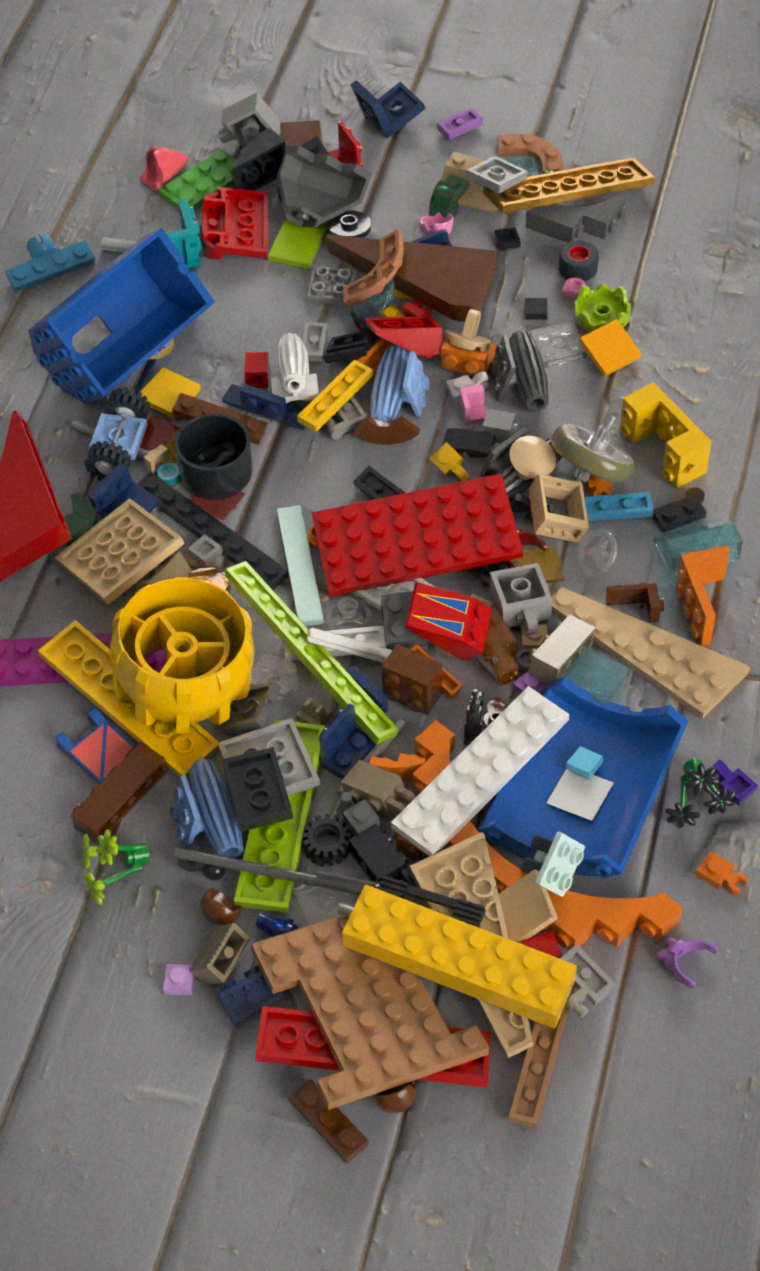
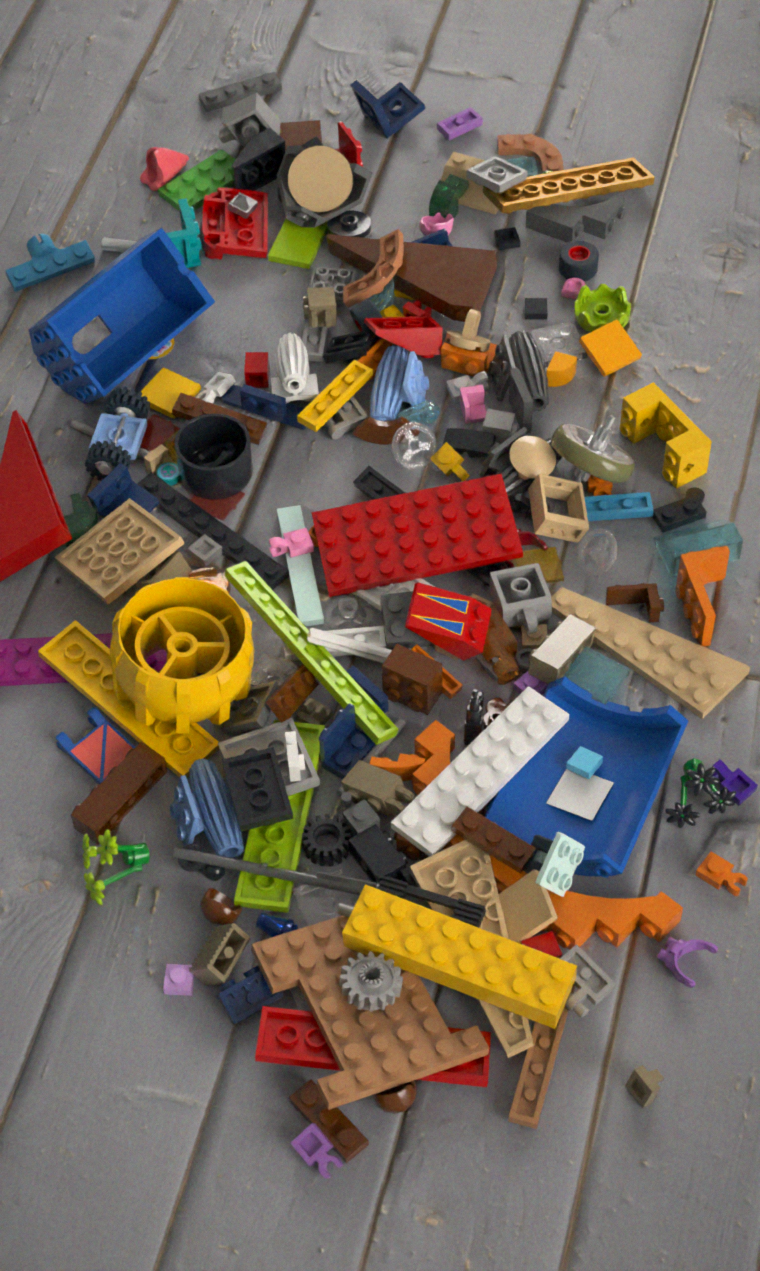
none -> white plate [196,372,236,404]
none -> dark grey plate [199,72,282,112]
none -> flat silver tile [228,192,258,219]
none -> reddish brown plate [266,664,319,723]
none -> bright pink plate [269,528,314,557]
none -> white plate [285,731,305,782]
none -> tan tile [288,146,353,212]
none -> medium lavender plate [291,1123,343,1179]
none -> dark tan hinge [303,287,336,328]
none -> light grey gear [339,951,403,1012]
none -> clear piece [391,422,437,469]
none -> clear light blue plate [395,400,440,428]
none -> reddish brown plate [451,806,536,873]
none -> dark grey tile [509,368,533,434]
none -> light orange brick [546,351,577,387]
none -> dark tan tile [625,1065,664,1108]

